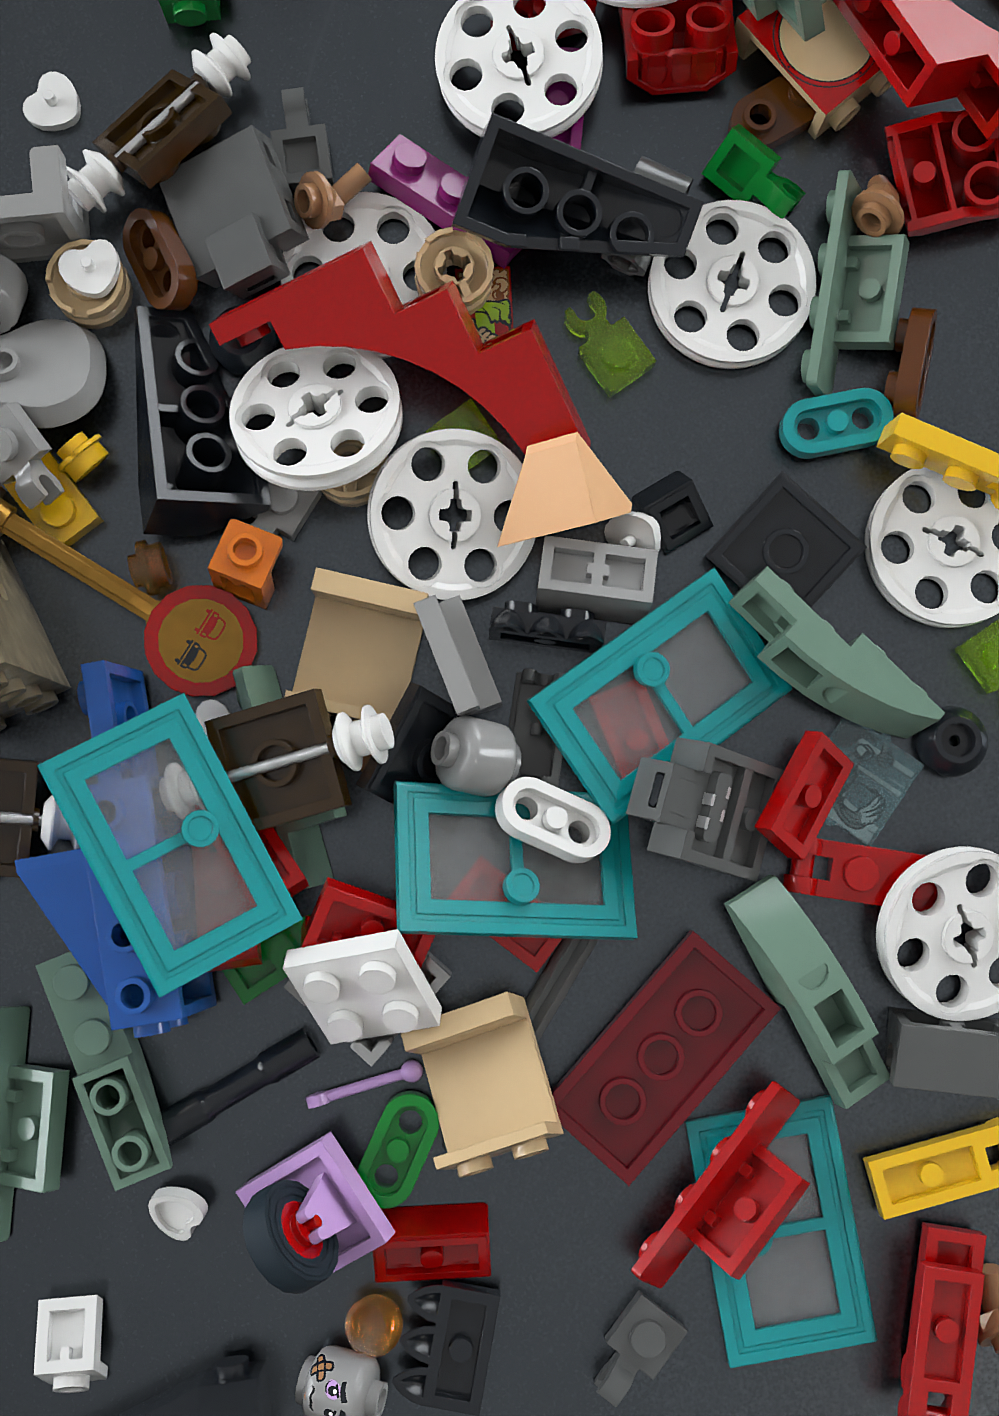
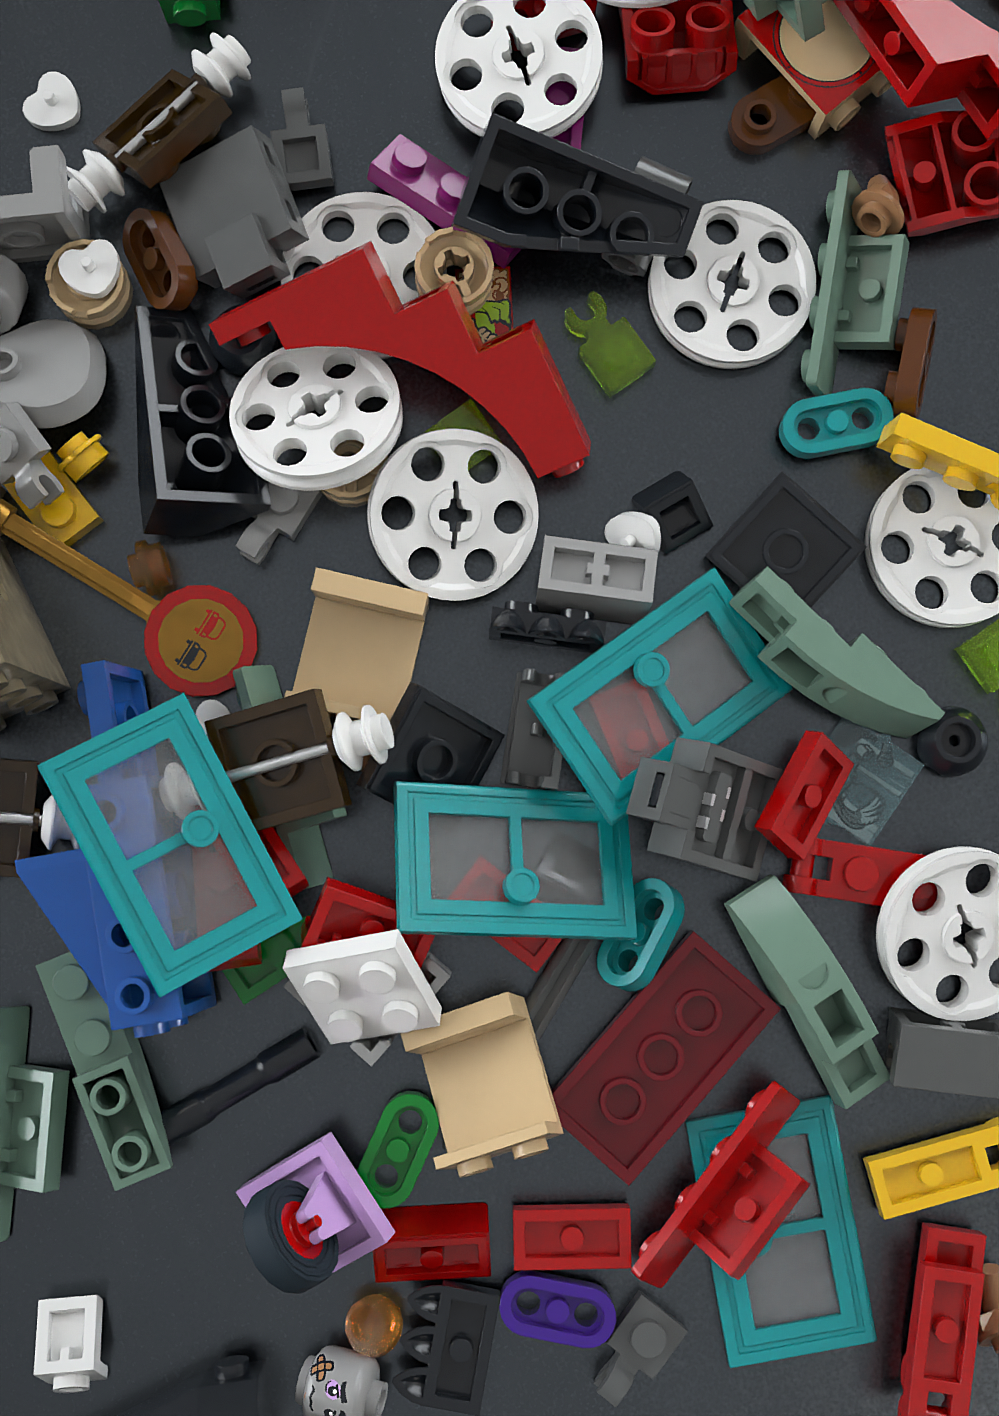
white piece [148,1187,208,1241] -> none
orange bracket [207,519,283,609] -> none
medium nougat plate [294,163,372,229] -> none
lavender hinge [305,1060,423,1109] -> none
light grey slope [413,595,502,716] -> none
light grey head [431,715,521,797] -> none
white plate [495,777,611,863] -> none
light nougat slope [497,432,632,547] -> none
green plate [701,124,806,219] -> none
none -> dark purple plate [499,1270,616,1348]
none -> red plate [513,1203,632,1271]
none -> teal plate [597,878,685,992]

